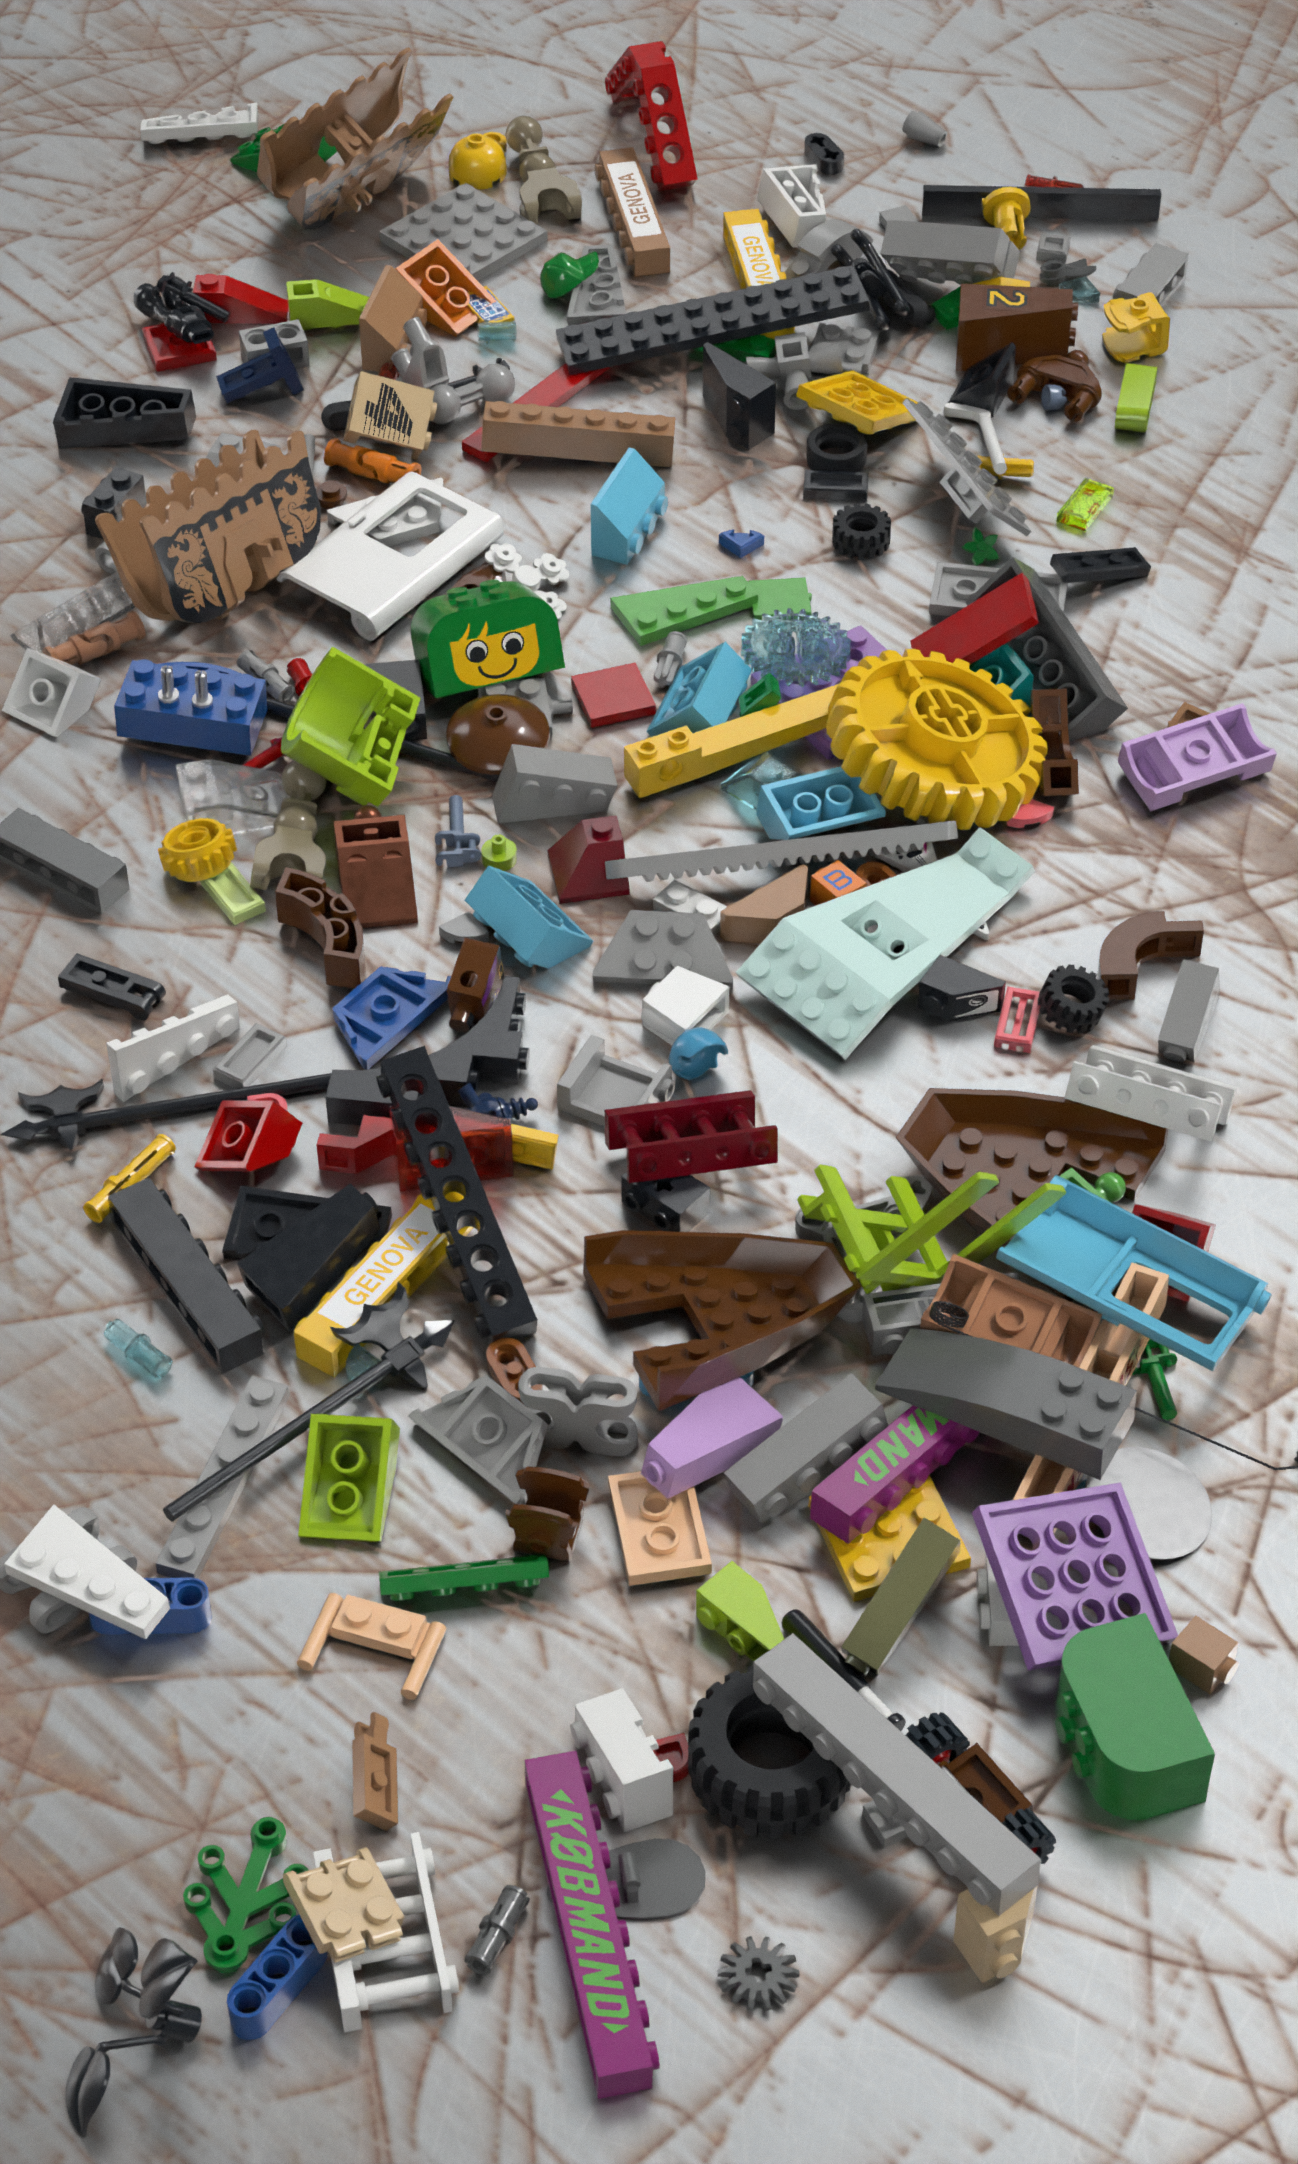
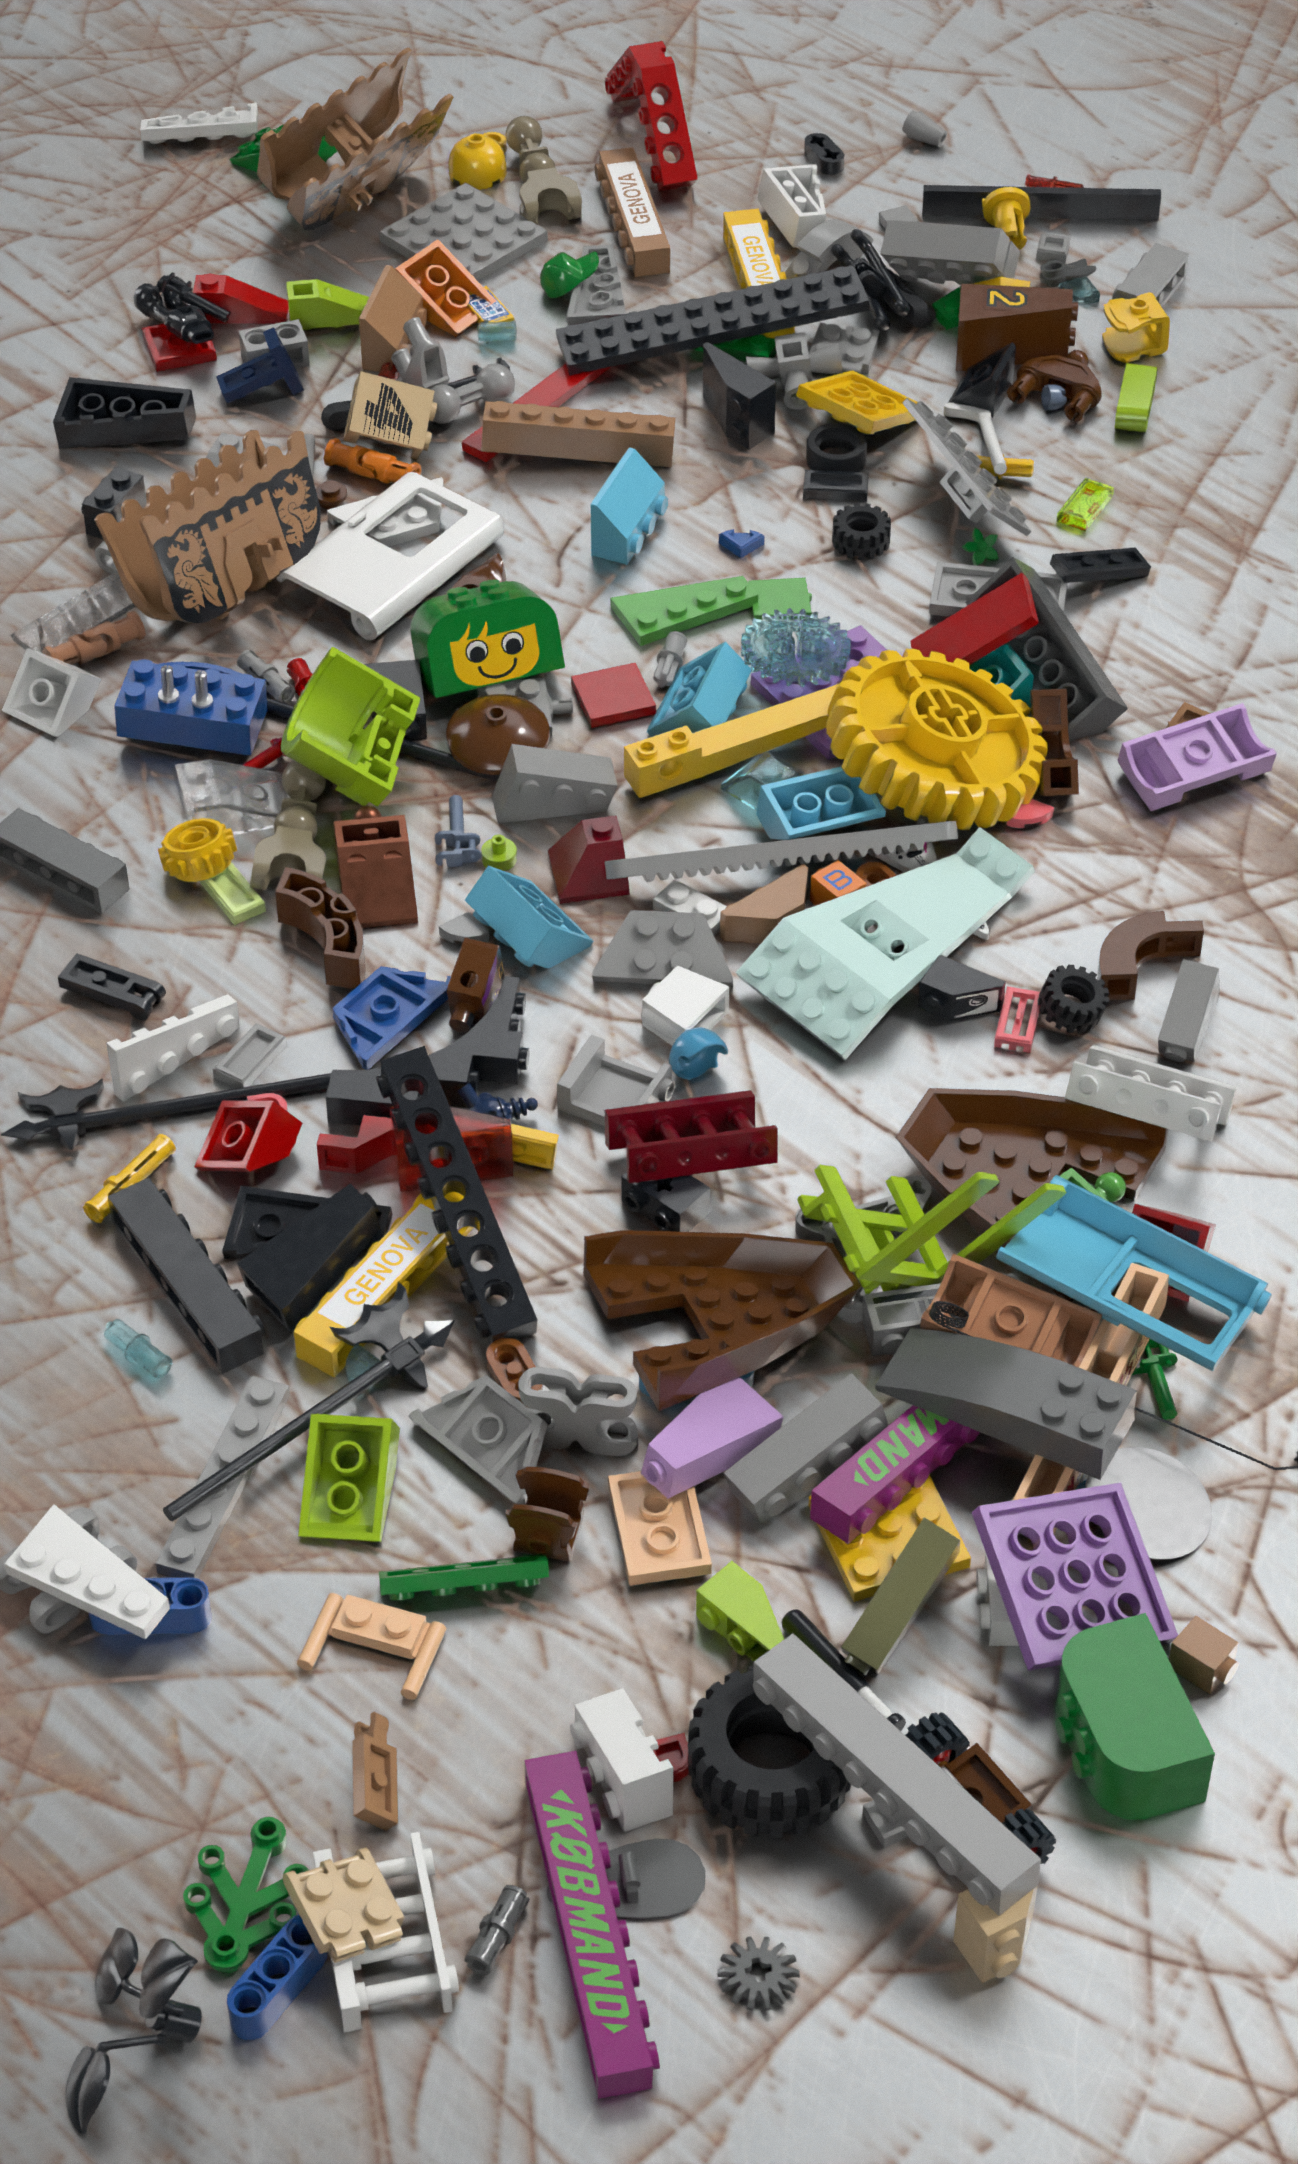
white plant [484,543,569,620] -> none
green bracket [738,673,781,717] -> none

